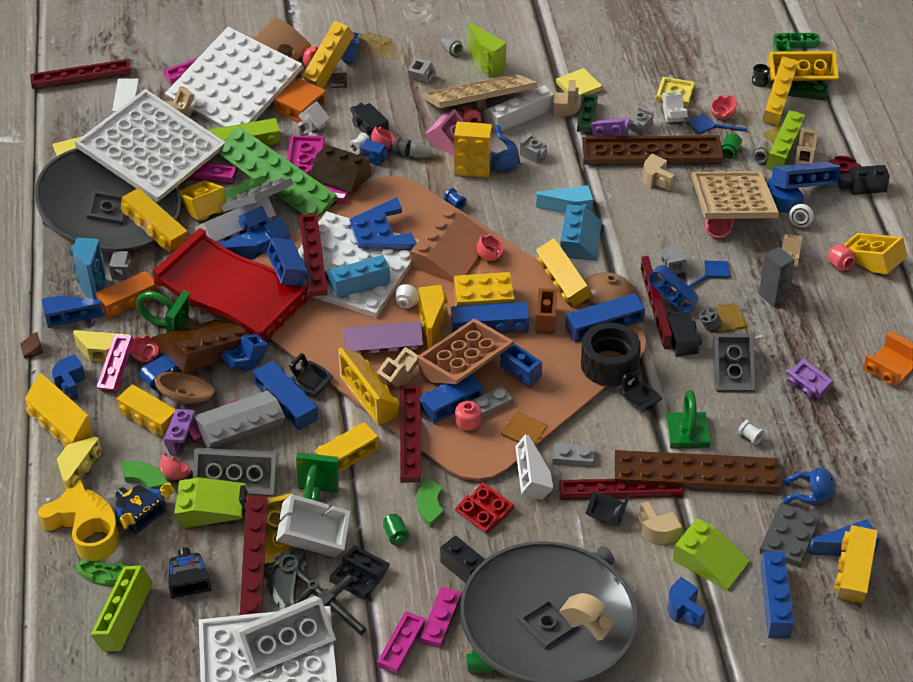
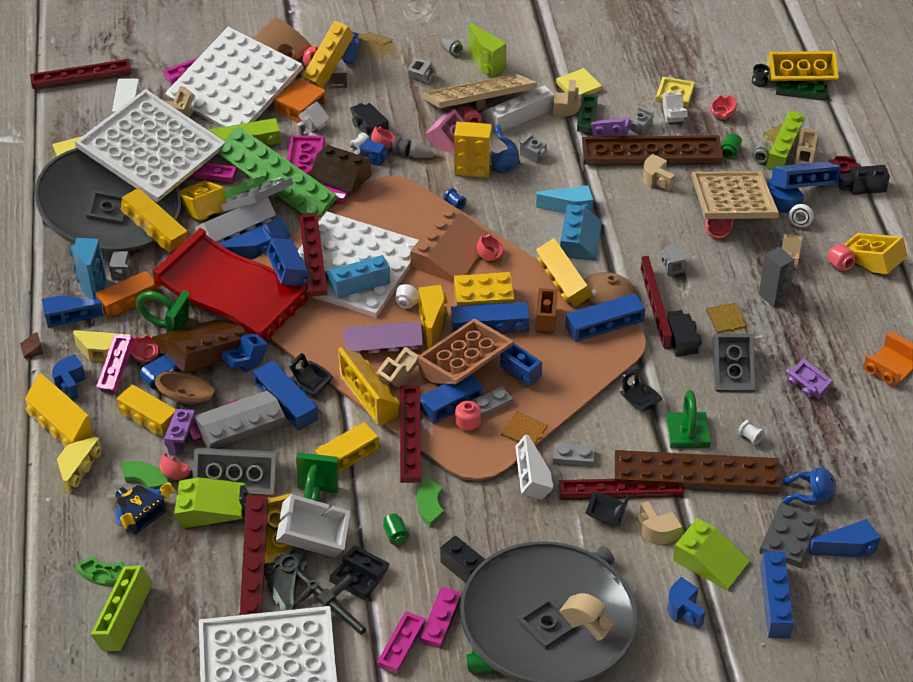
yellow animal [38,479,119,561] -> none
black torso [168,547,212,599] -> none
white slope [233,596,336,674] -> none
blue brick [238,205,270,230] -> none
blue wing [349,197,416,250] -> none
red slope [454,482,515,533] -> none
black tyre [581,323,641,386] -> none
blue beam [649,265,699,313] -> none
blue piece [686,114,747,134] -> none
blue piece [688,260,729,288] -> none
dark grey wheel [699,307,722,331] -> none
yellow brick [762,56,798,126] -> none
green beam [773,33,820,52] -> none
yellow brick [834,525,878,604] -> none

